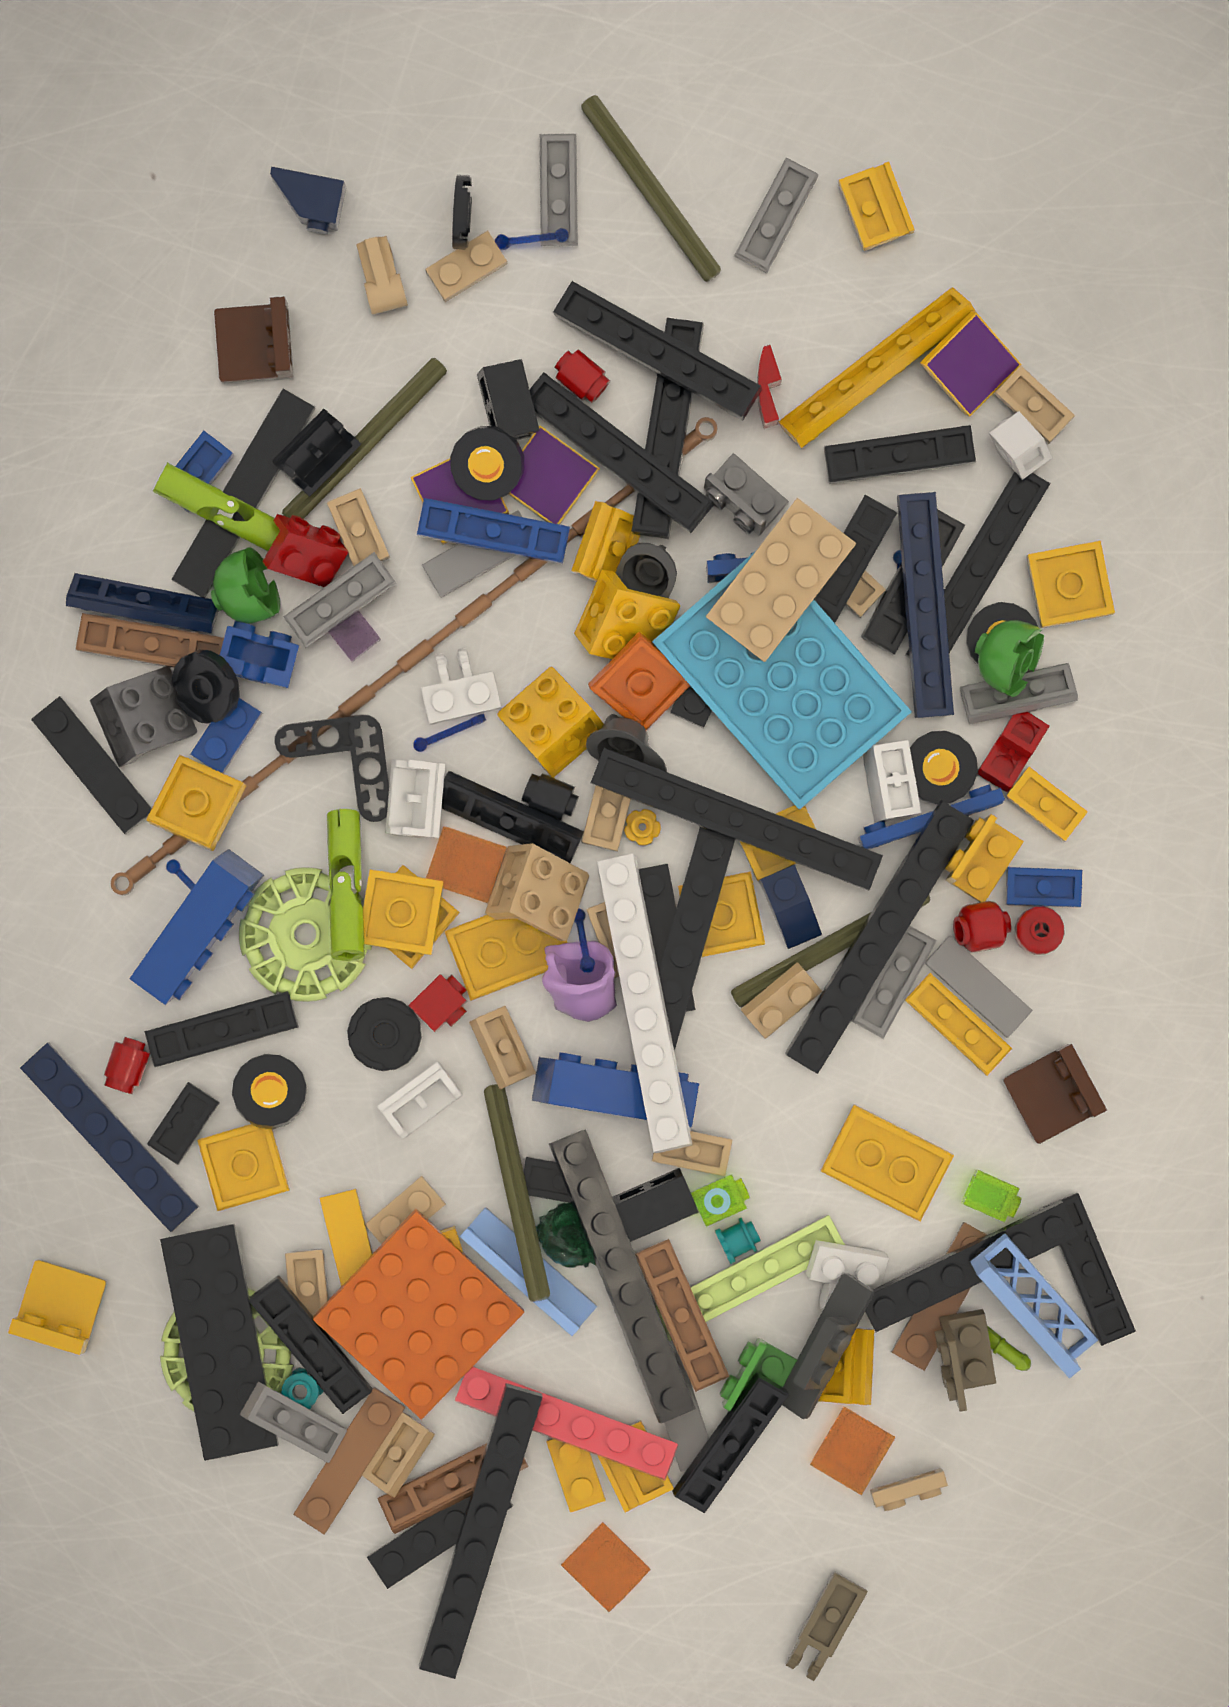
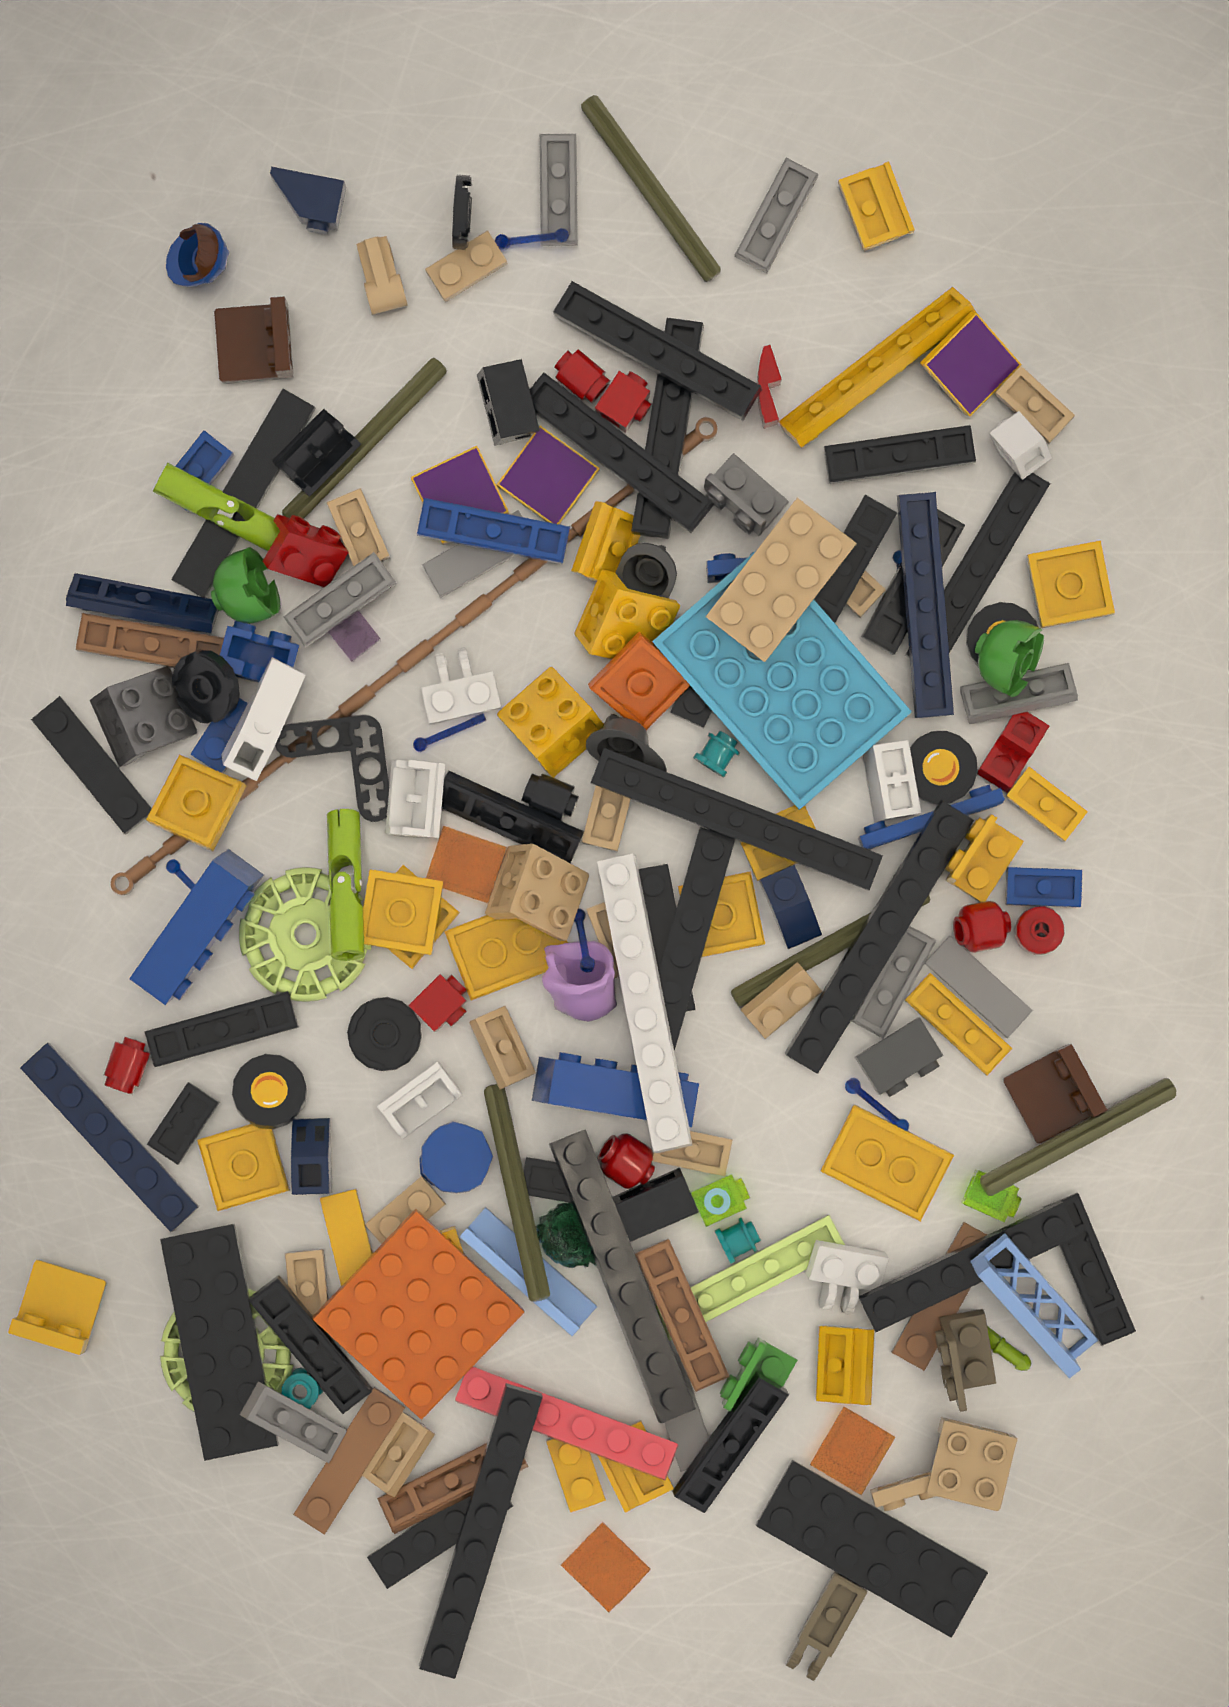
black tile [450,426,524,500] -> none
yellow plate [624,809,661,846] -> none
dark grey bracket [782,1274,874,1419] -> none
none -> blue piece [166,223,229,287]
none -> white slope [221,657,306,781]
none -> dark blue slope [291,1118,332,1195]
none -> blue hat [419,1121,493,1193]
none -> red brick [595,371,652,433]
none -> red head [598,1133,655,1189]
none -> teal brick [693,730,740,778]
none -> black plate [755,1460,988,1638]
none -> clear blue hinge [845,1078,909,1131]
none -> dark grey brick [855,1017,944,1097]
none -> tan bracket [927,1417,1018,1511]
none -> olive axle [980,1078,1177,1196]

